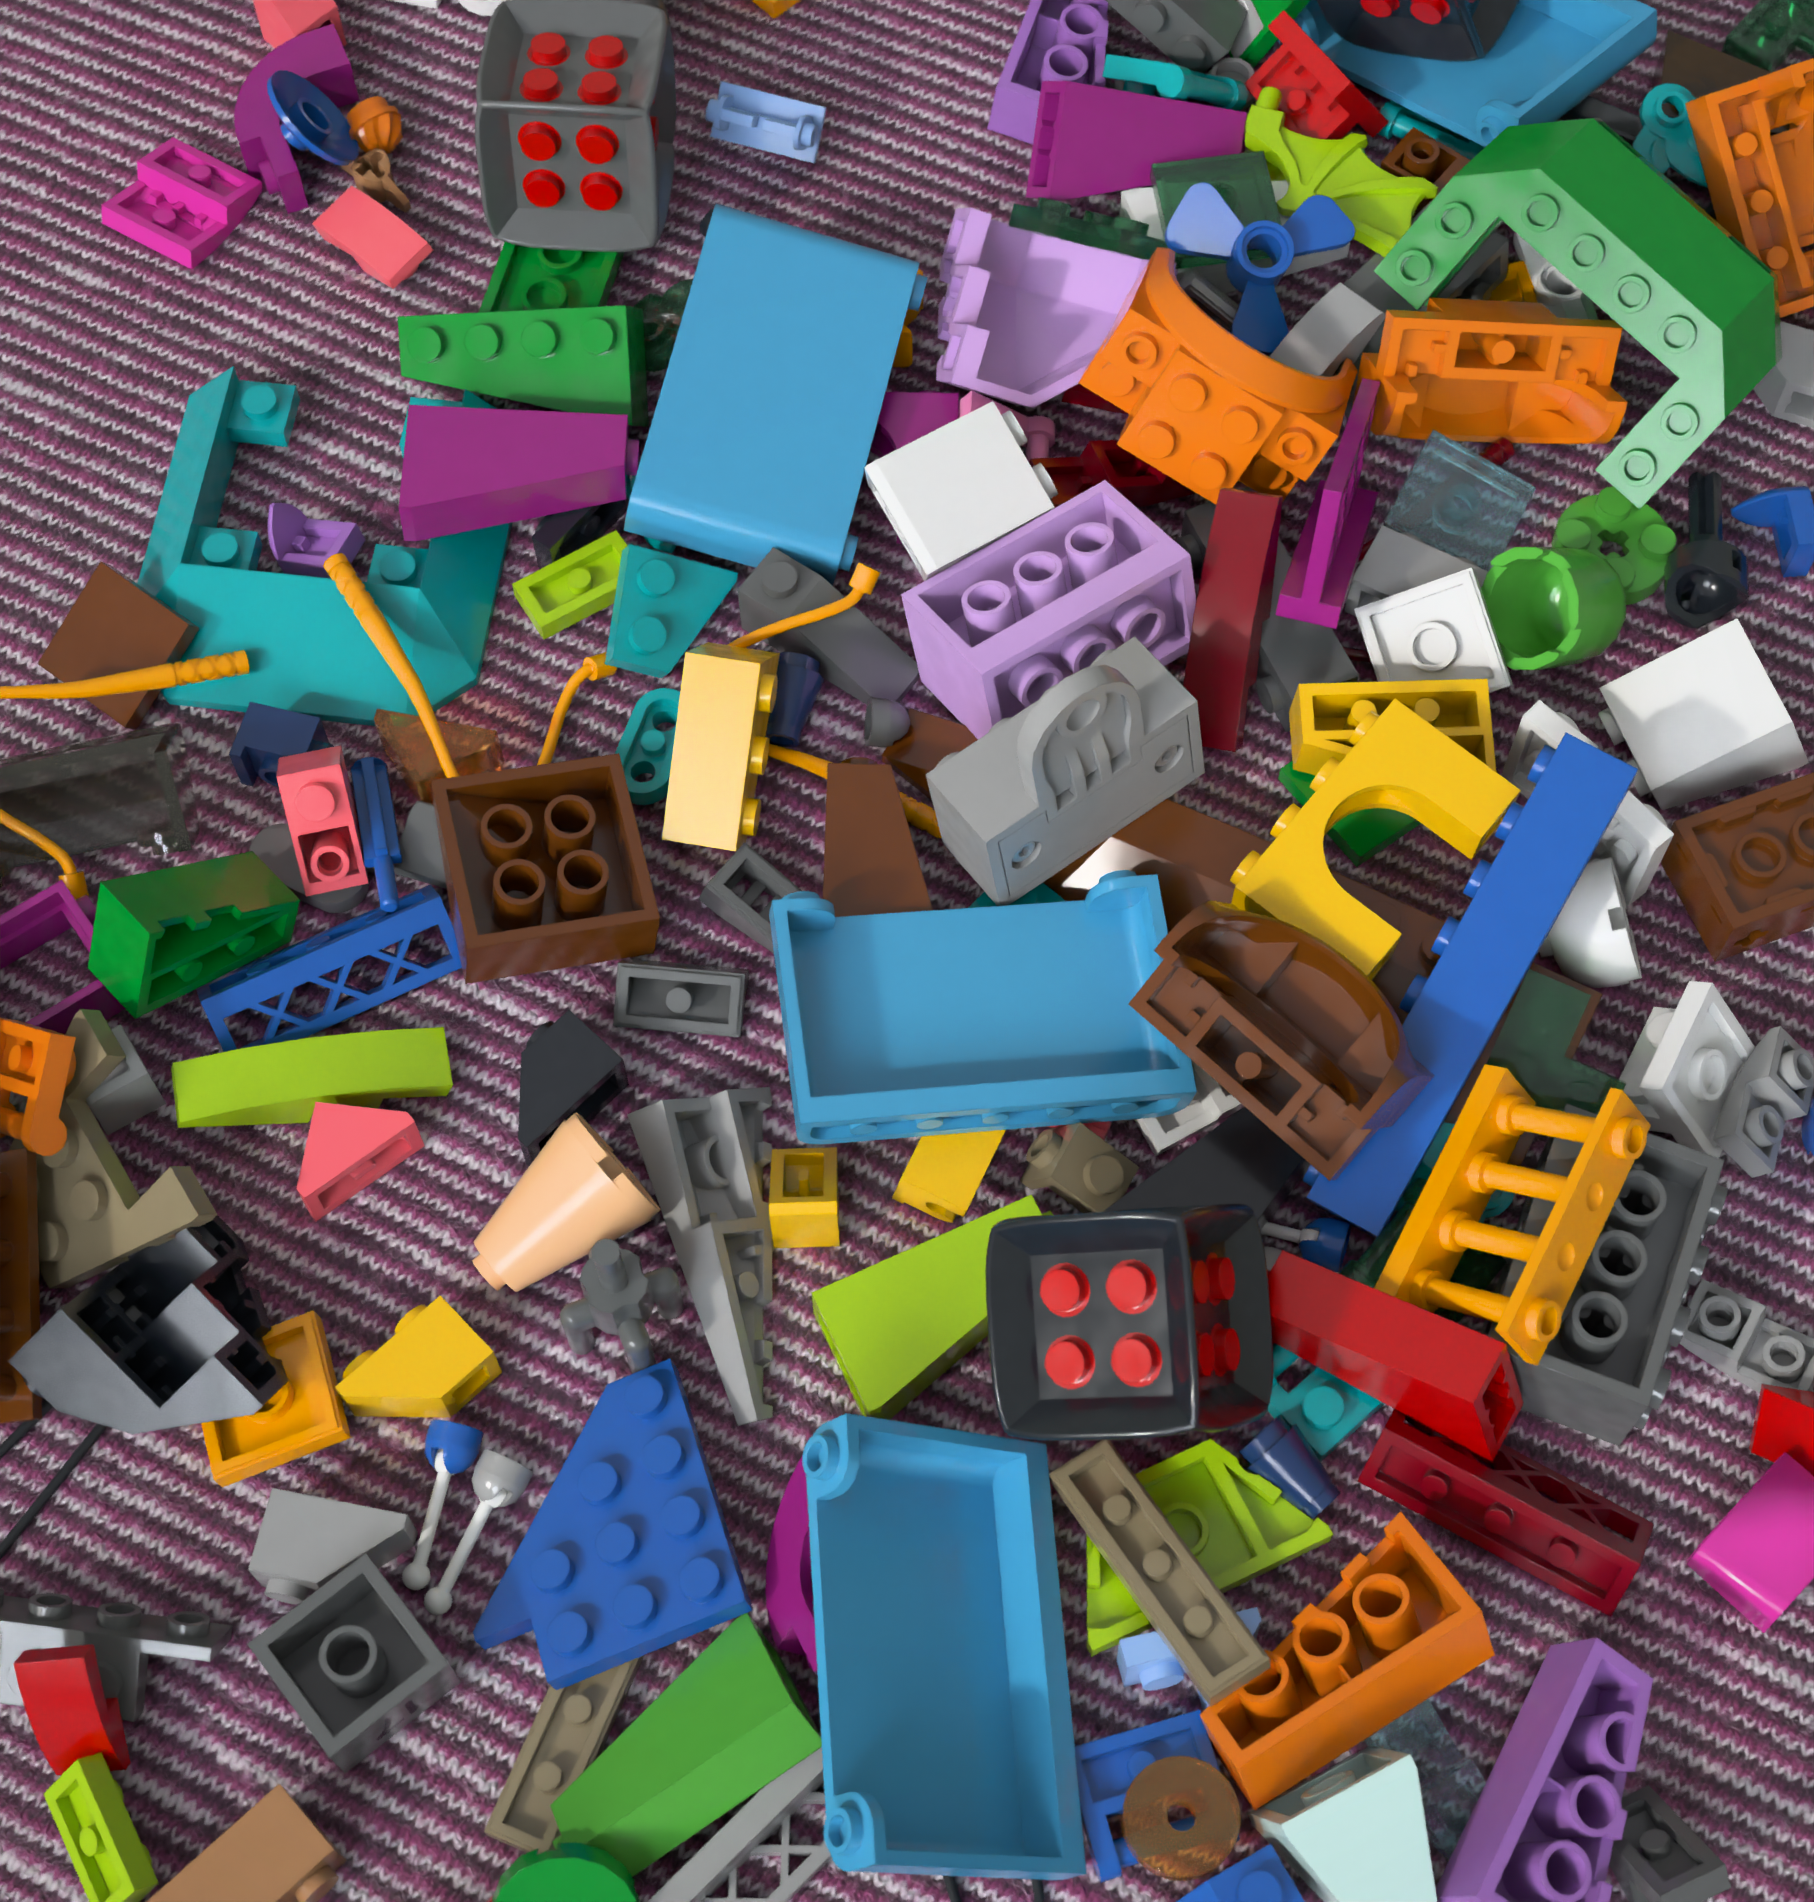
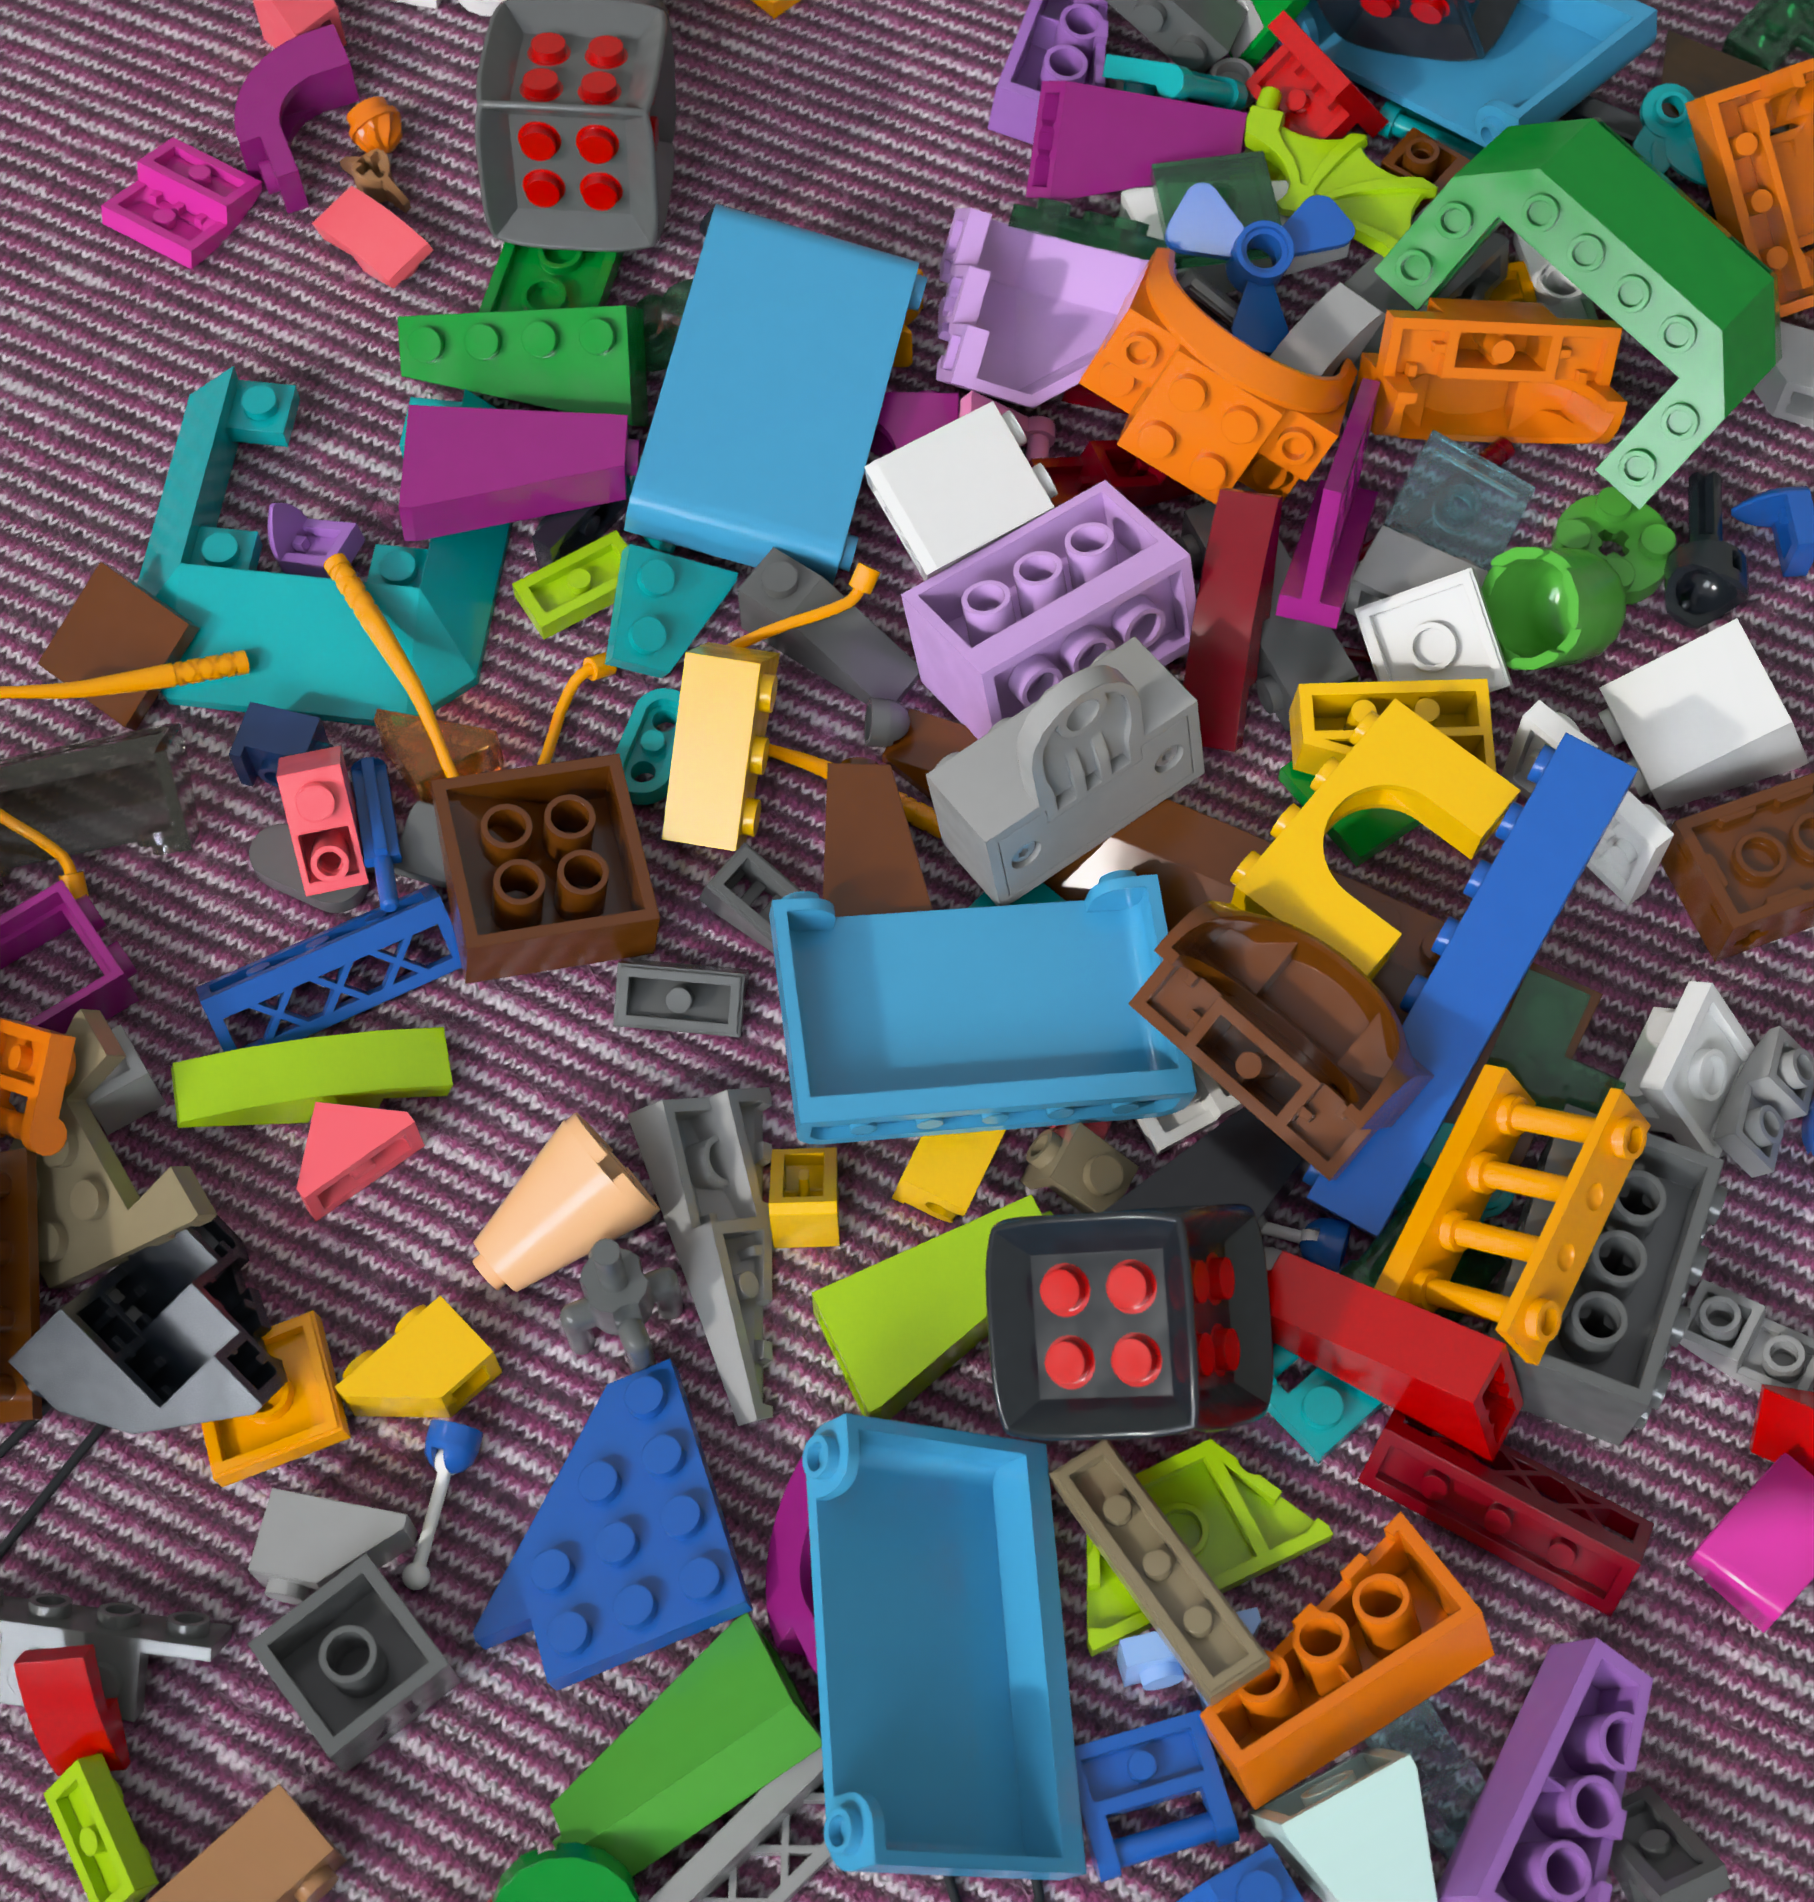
green wedge [88,851,300,1019] -> none
blue dish [267,70,359,166] -> none
hinge [424,1449,534,1615] -> none
dark tan tile [484,1655,644,1854] -> none
black slope [518,1010,629,1166] -> none
light blue hinge [705,81,827,163] -> none
dark blue cone [765,652,824,748] -> none
clear orange piece [1121,1756,1241,1881] -> none
dark blue cone [1239,1415,1341,1519] -> none
white cylinder [1539,857,1642,988] -> none

